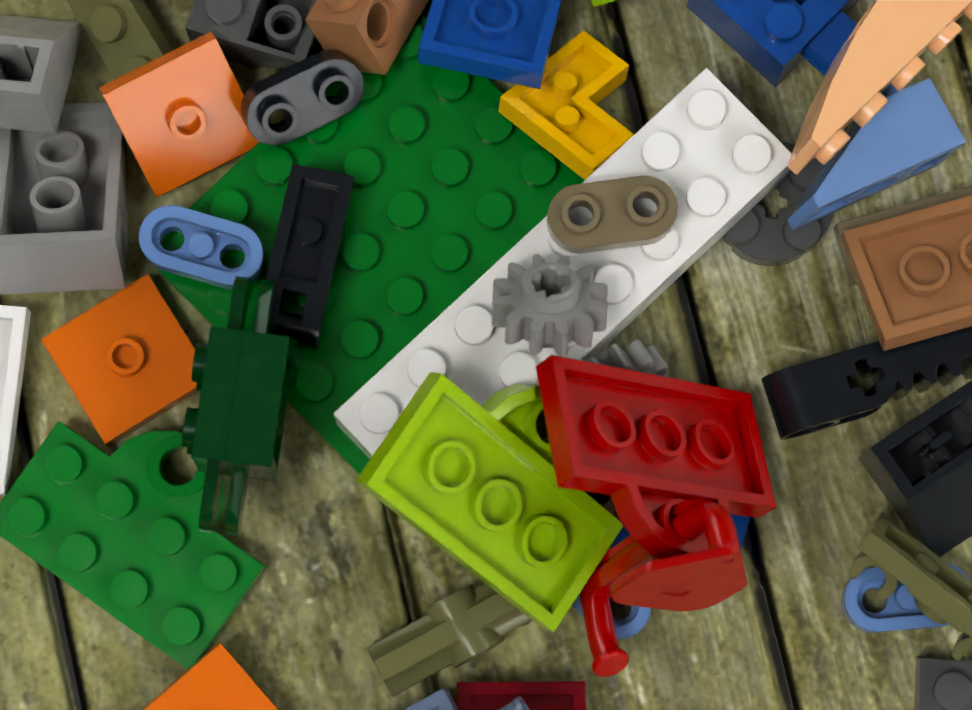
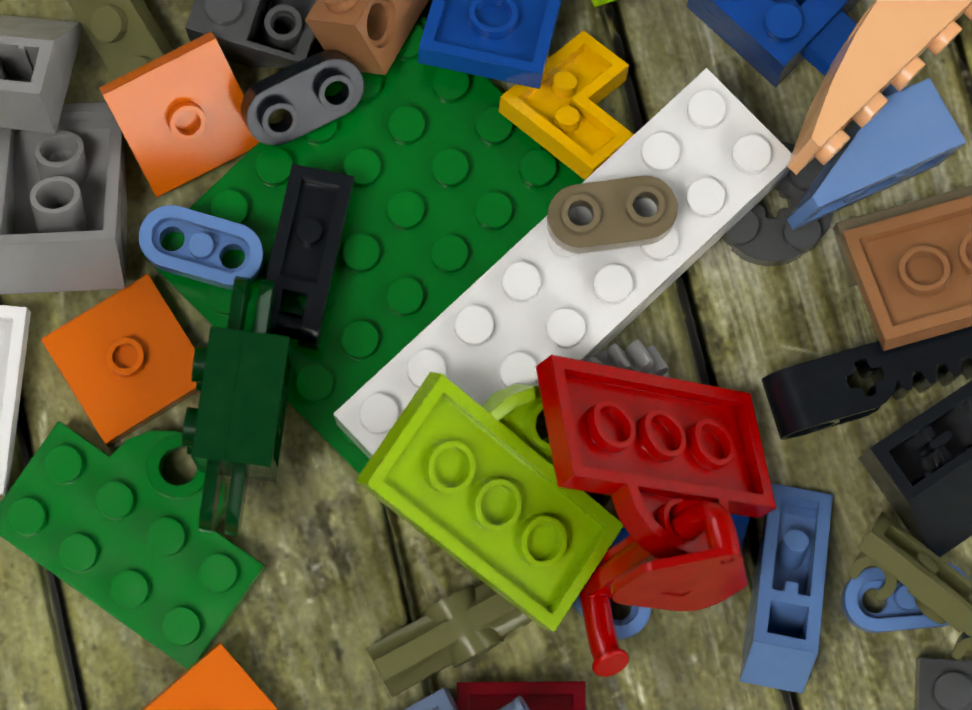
light grey gear [491,254,608,357] -> none
none -> medium blue slope [739,483,833,694]

